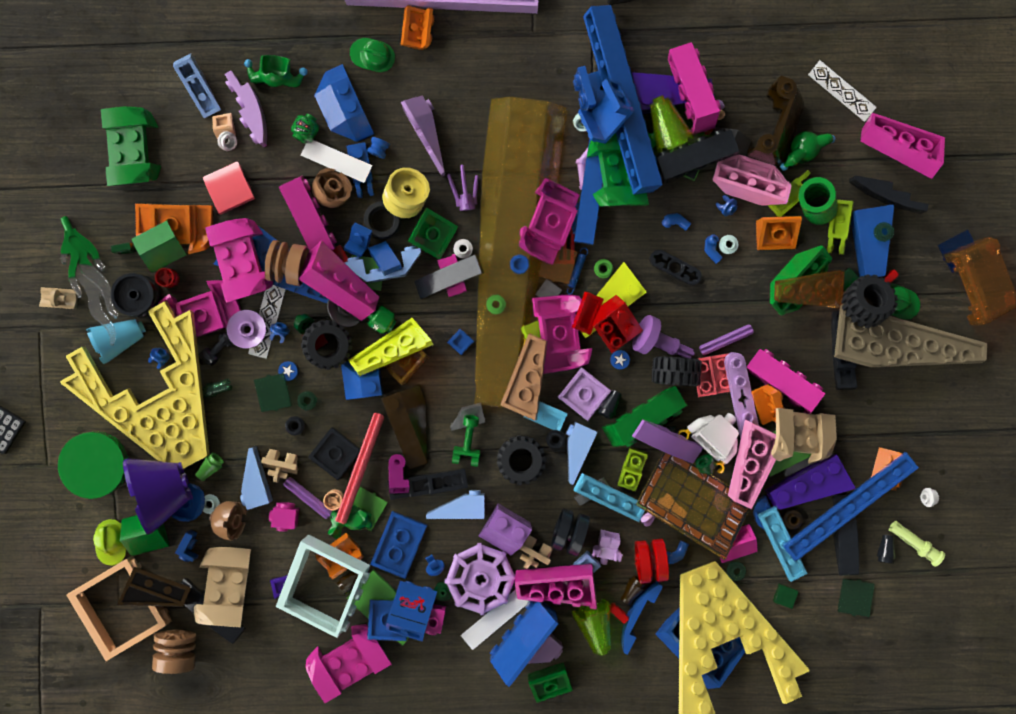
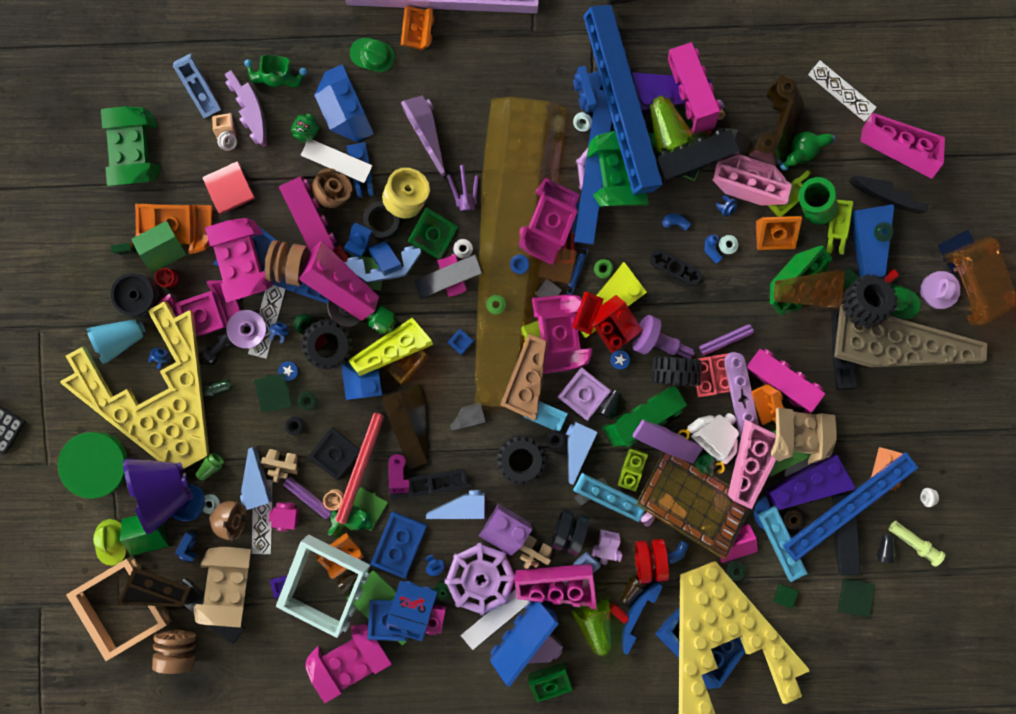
tan hips [39,287,78,309] -> none
clear piece [60,216,118,346] -> none
blue wheel [367,137,390,159] -> none
green bar [452,415,480,467] -> none
blue panel [578,78,634,144] -> none
none -> white sticker [252,480,273,554]
none -> lavender tile [920,271,960,309]

